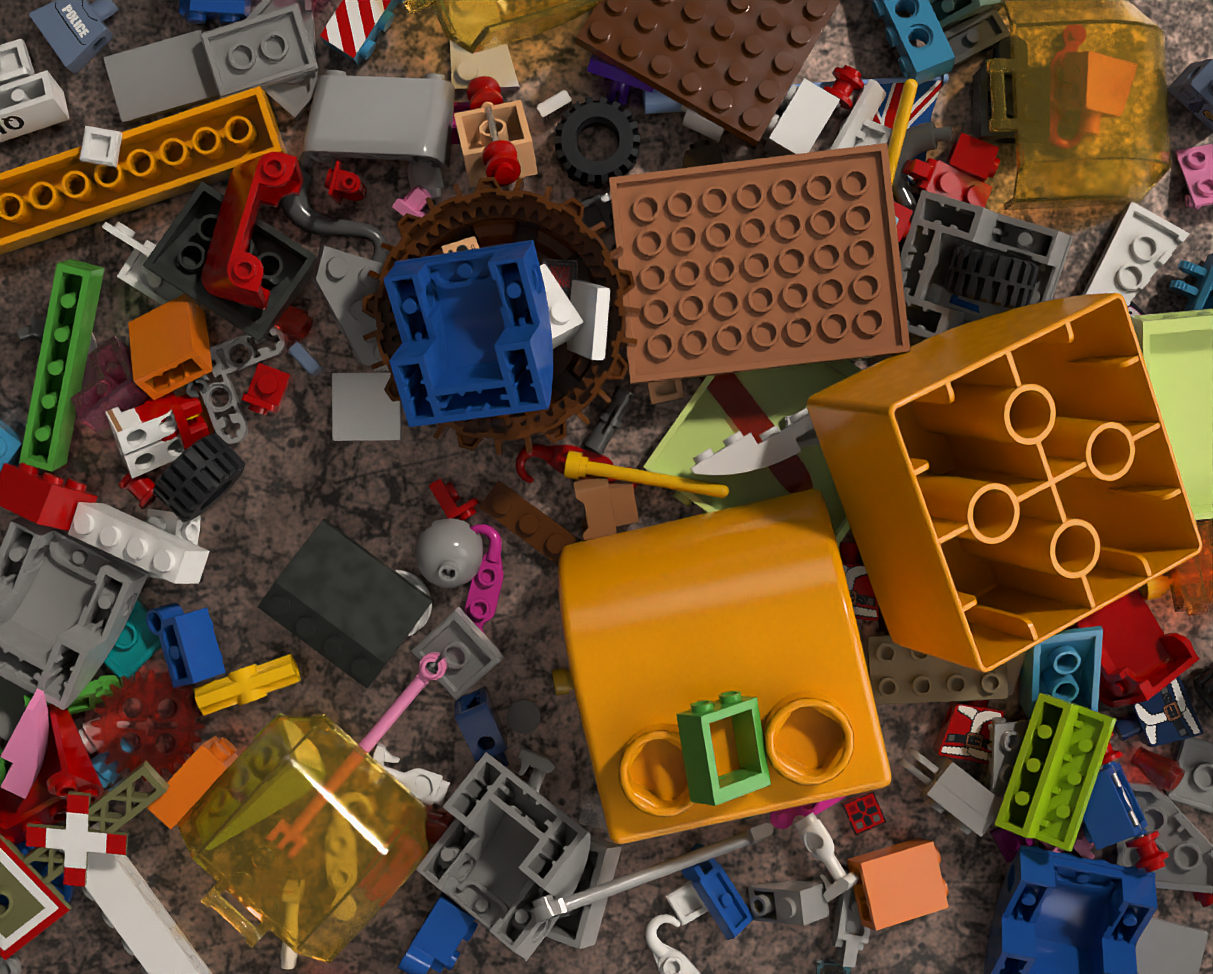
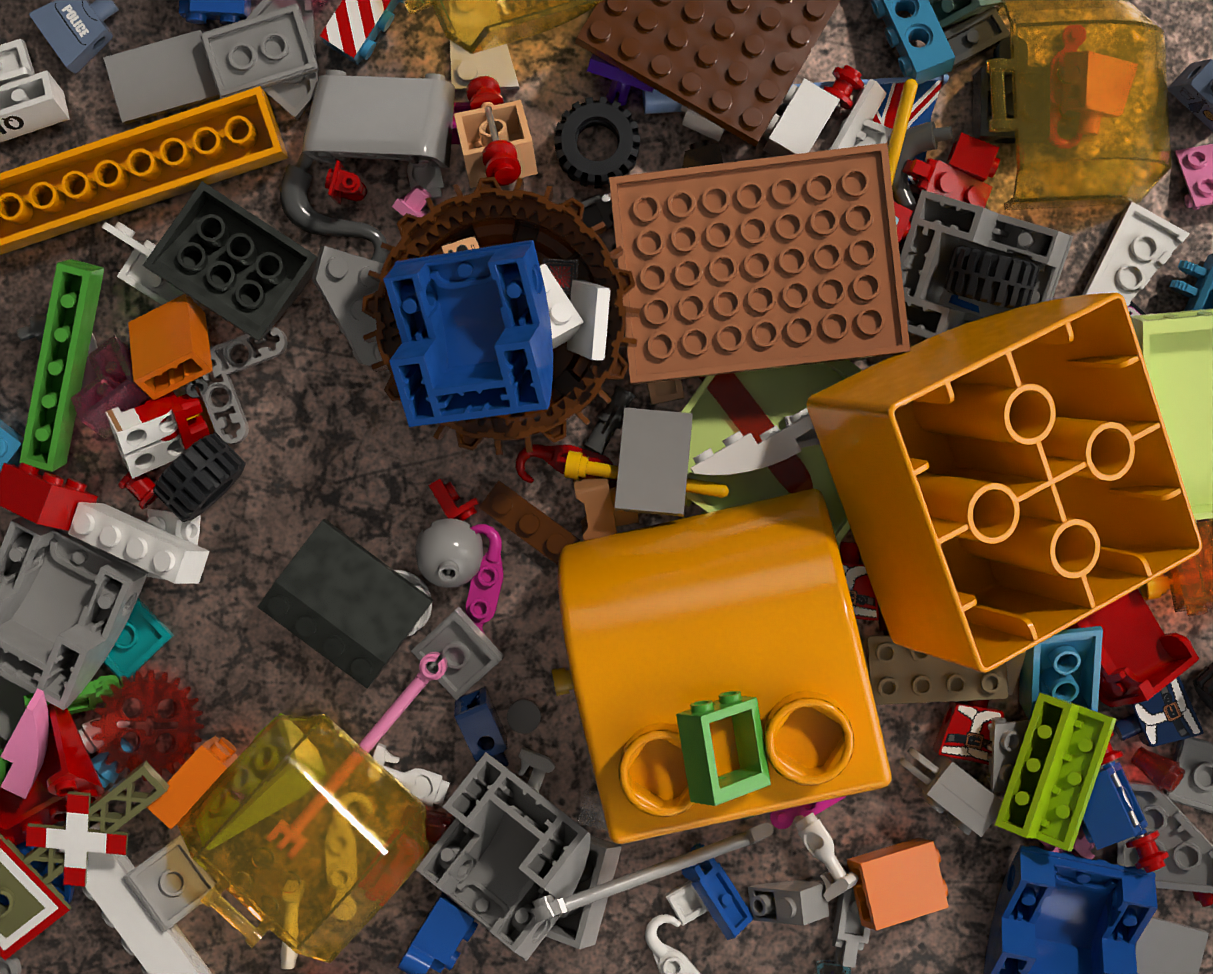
white tile [80,126,122,168] -> none
blue hinge [146,603,226,688] -> none
yellow piece [194,653,301,716] -> none
red windscreen [201,151,304,310] -> none
red bracket [241,363,292,416] -> none
clear red cone [274,306,313,342] -> none
sand blue tile [288,342,325,377] -> none
white tile [332,373,401,441] -> none
white tile [537,90,572,124] -> none
tile [841,790,886,835] -> none
magenta tile [989,827,1036,863] -> none
none -> light grey tile [123,835,220,932]
none -> light grey tile [614,407,693,517]

